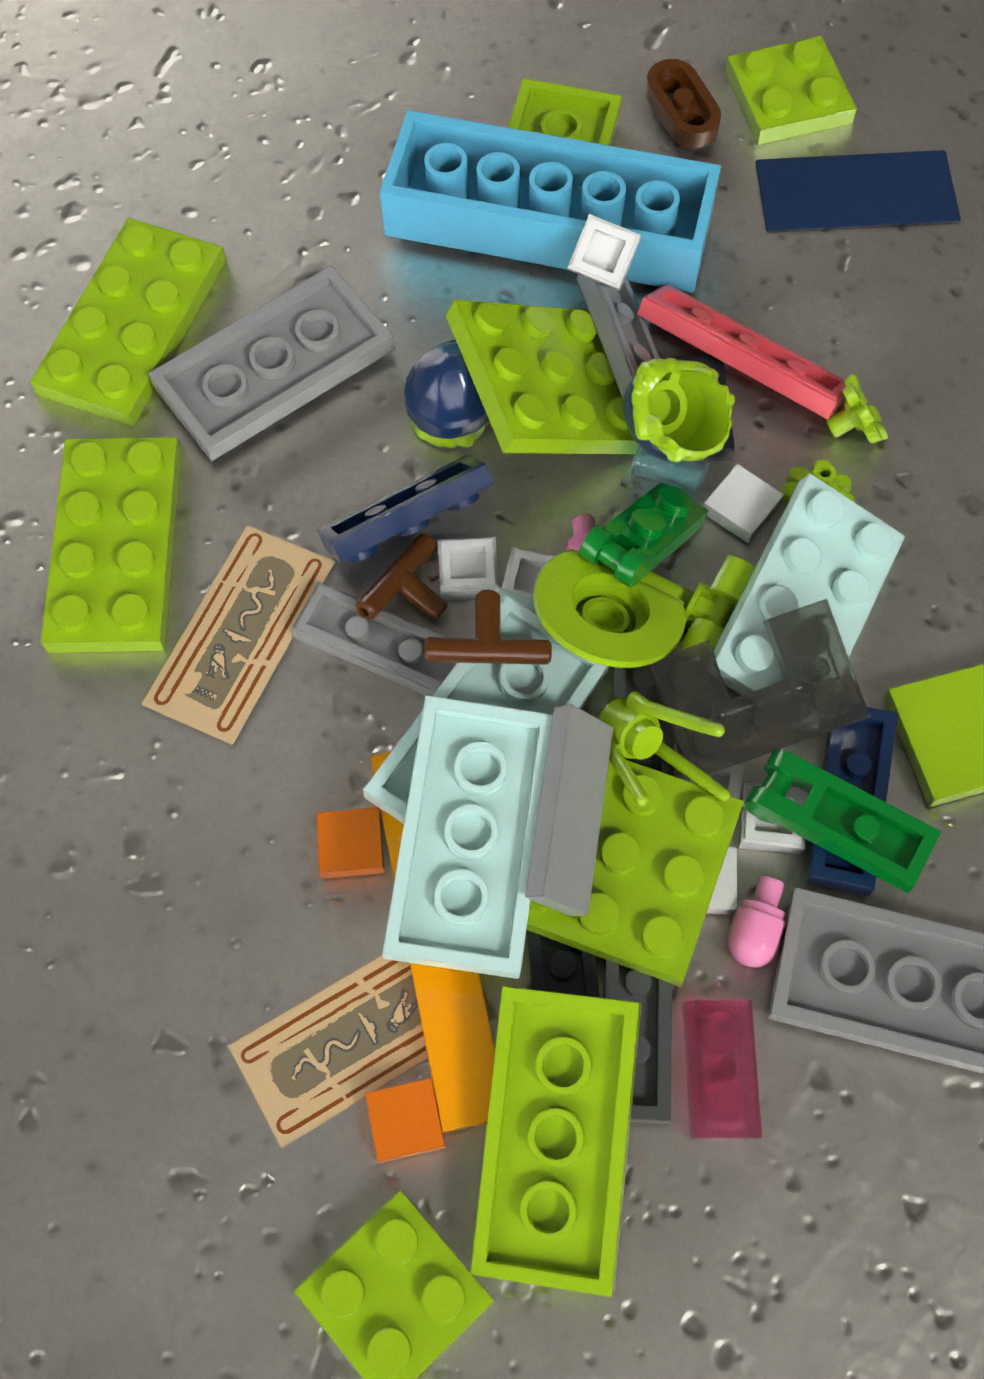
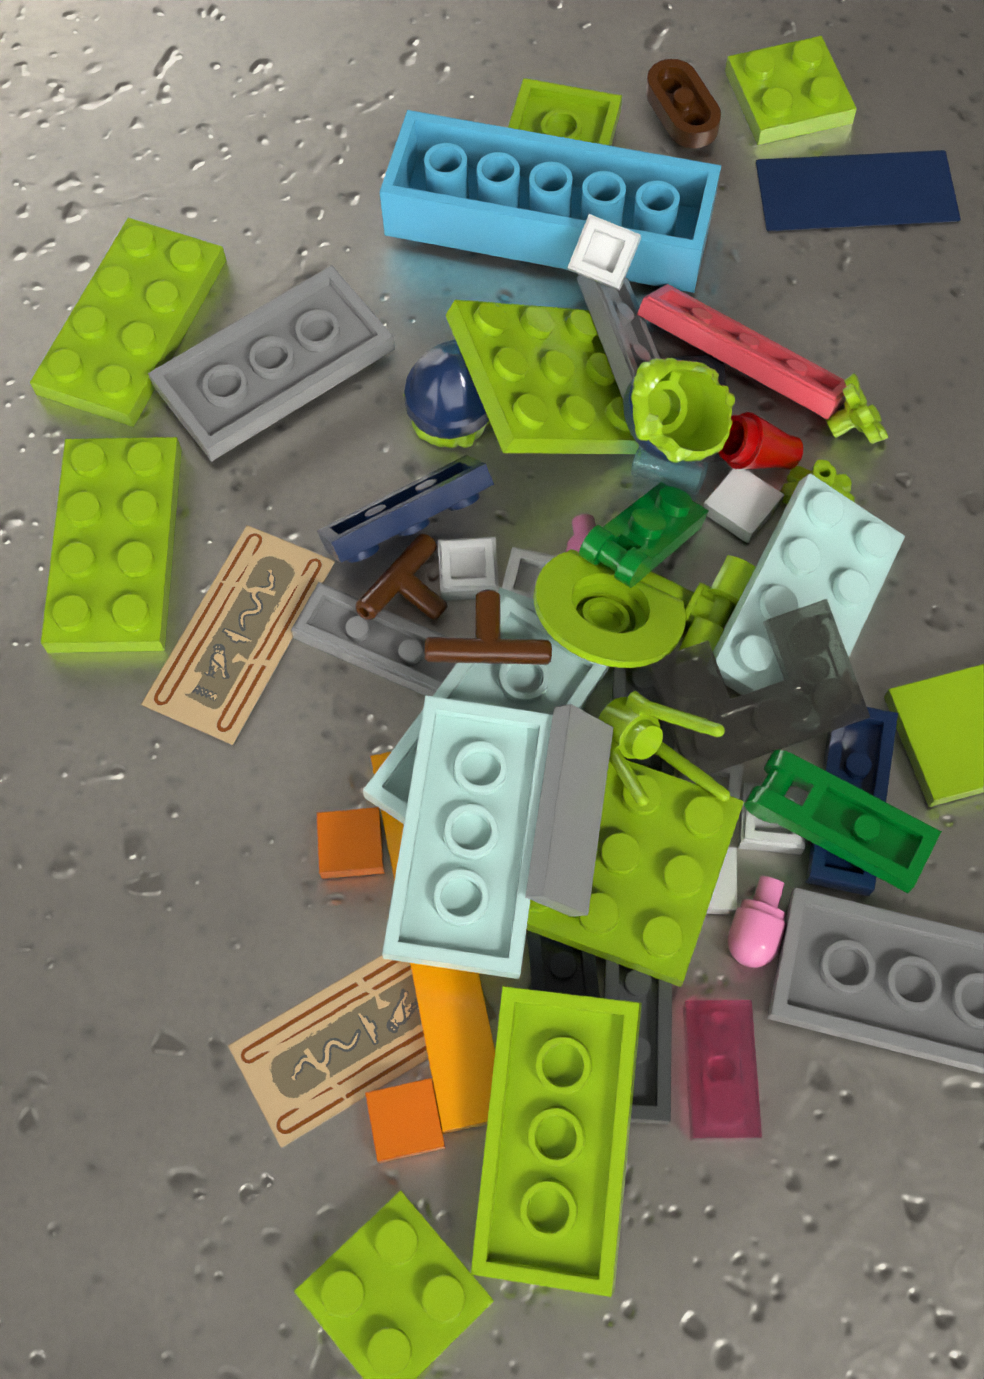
none -> red cone [718,412,804,470]

